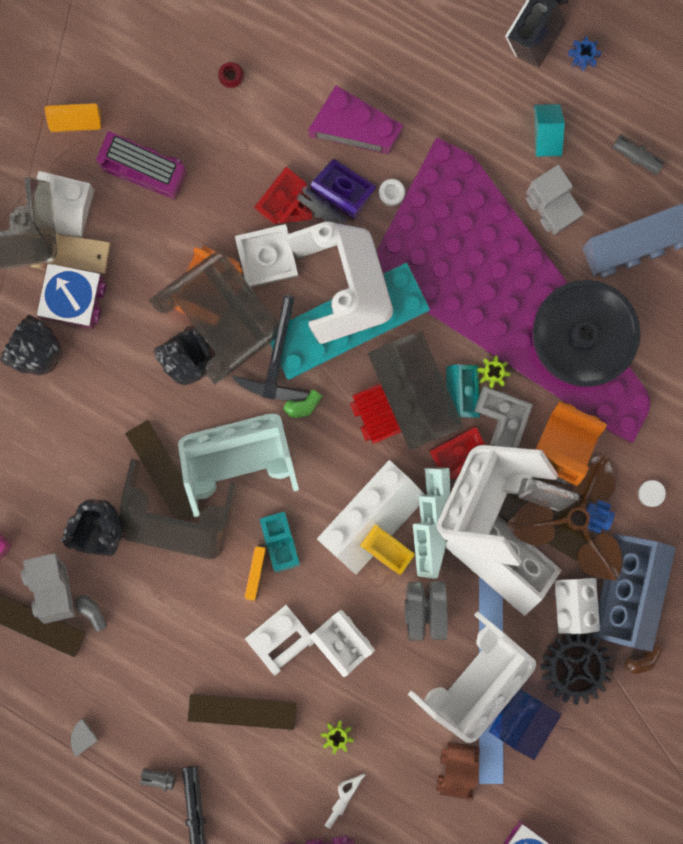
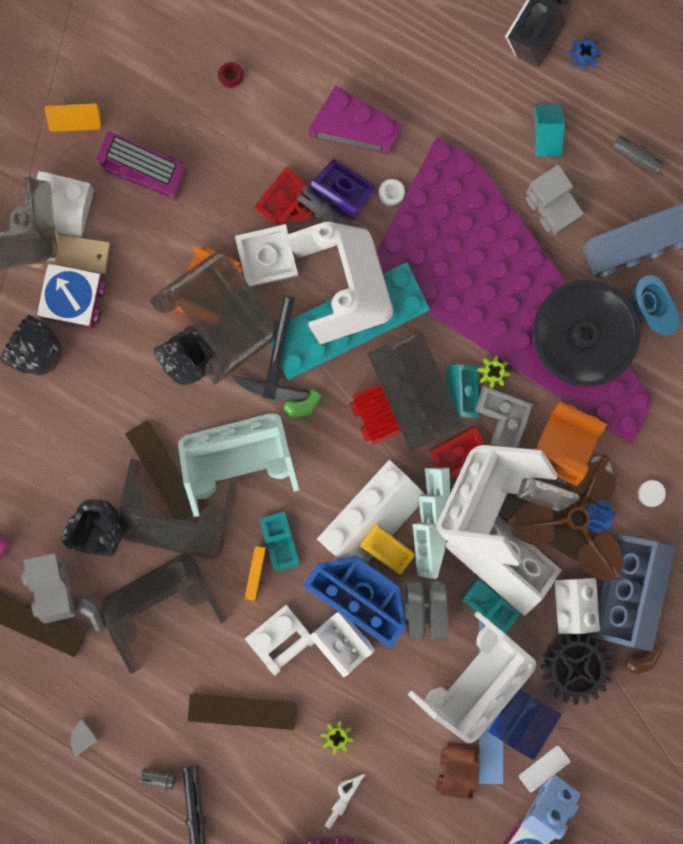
none -> clear smoke windscreen [101,554,229,674]
none -> blue wedge [303,556,407,648]
none -> teal slope [460,578,521,634]
none -> white sticker [518,745,570,792]
none -> light blue brick [521,775,581,844]
none -> dark azure piece [630,275,680,336]

